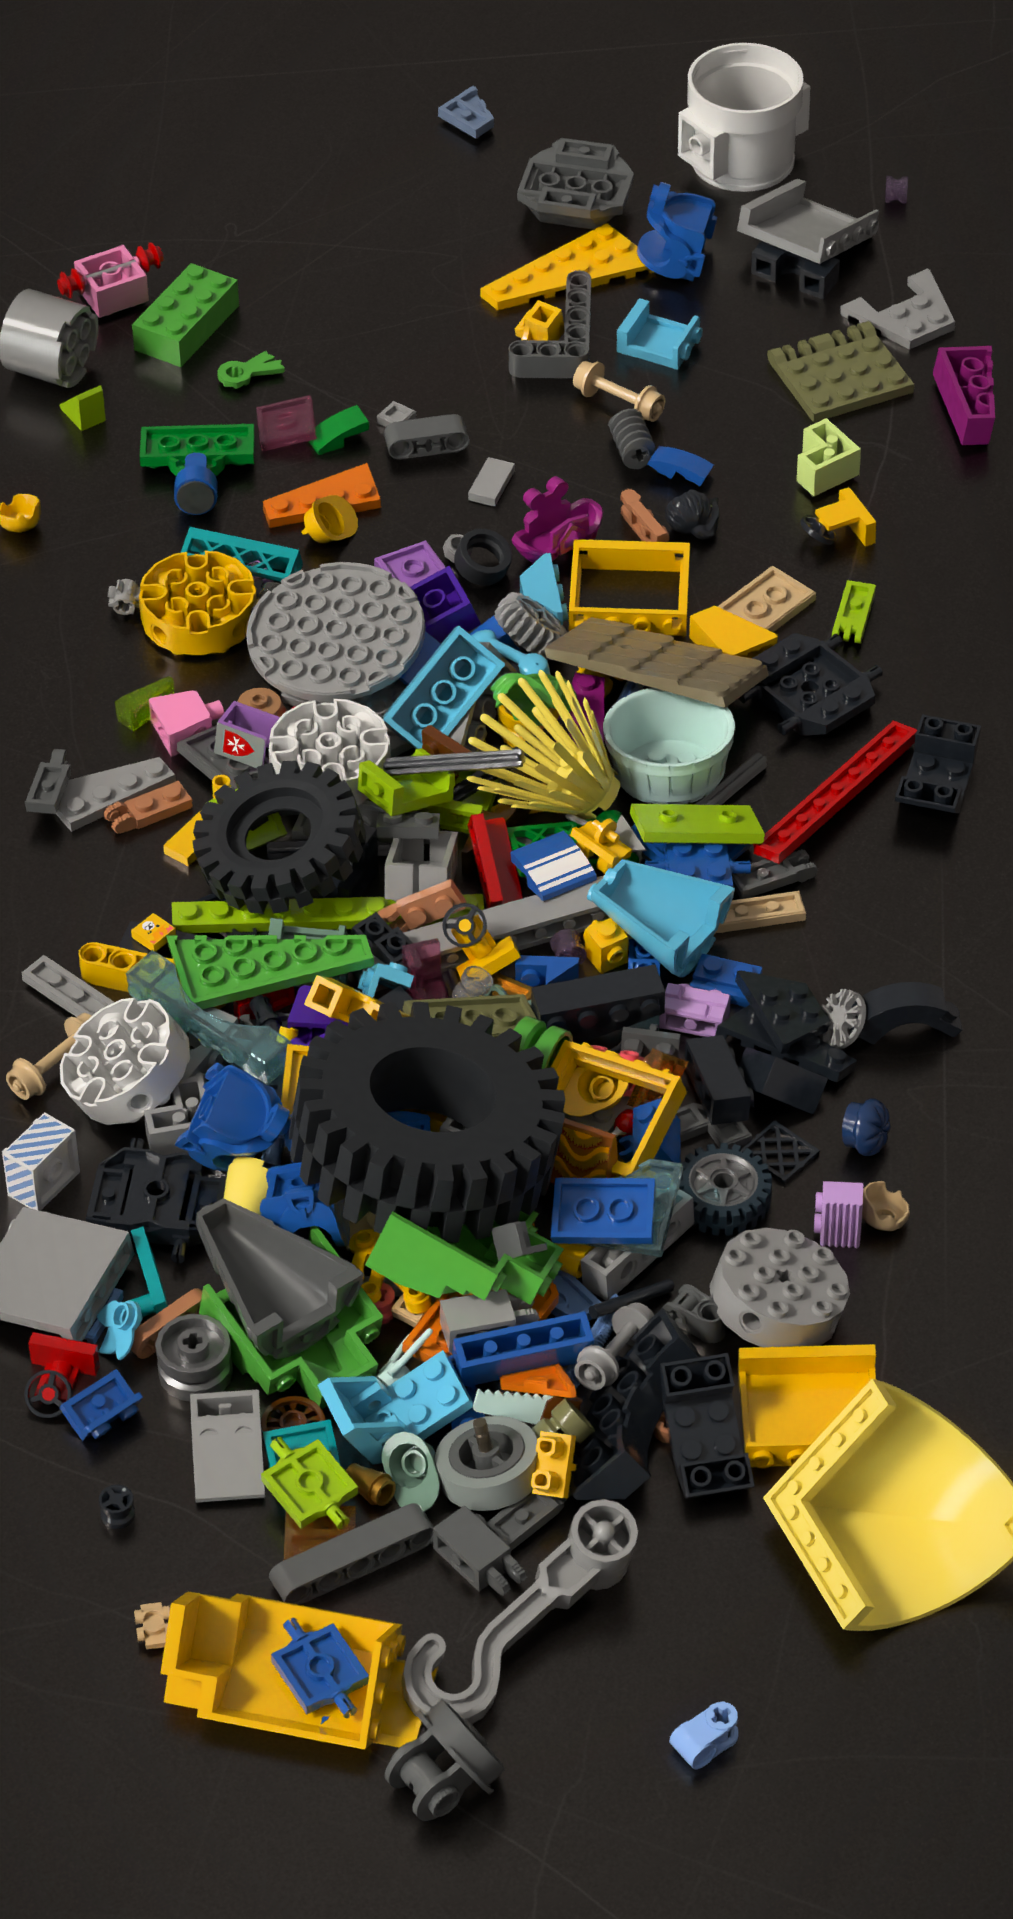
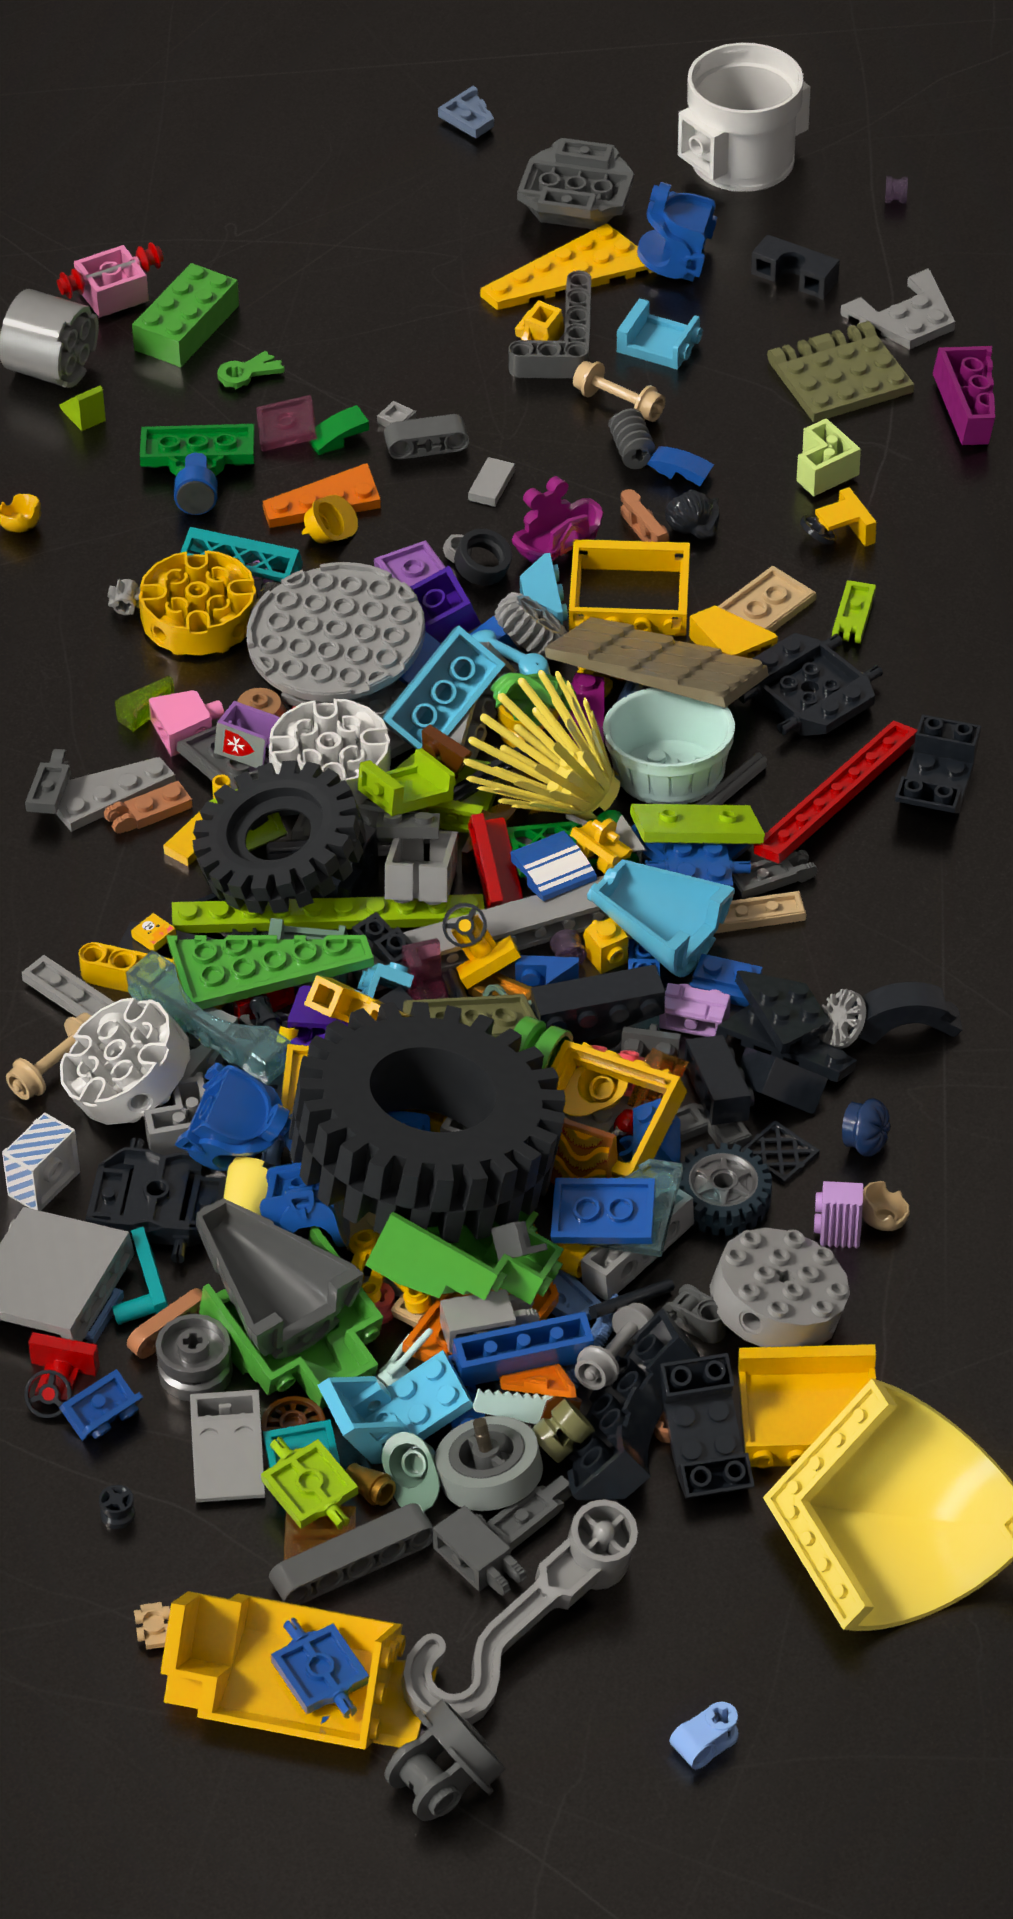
medium azure plate [97,1300,142,1360] -> none
nougat hinge [378,879,466,933] -> none
axle [383,749,526,776] -> none
clear wheel [452,966,493,998] -> none
yellow hips [531,1431,577,1499] -> none
light grey panel [737,178,879,264] -> none

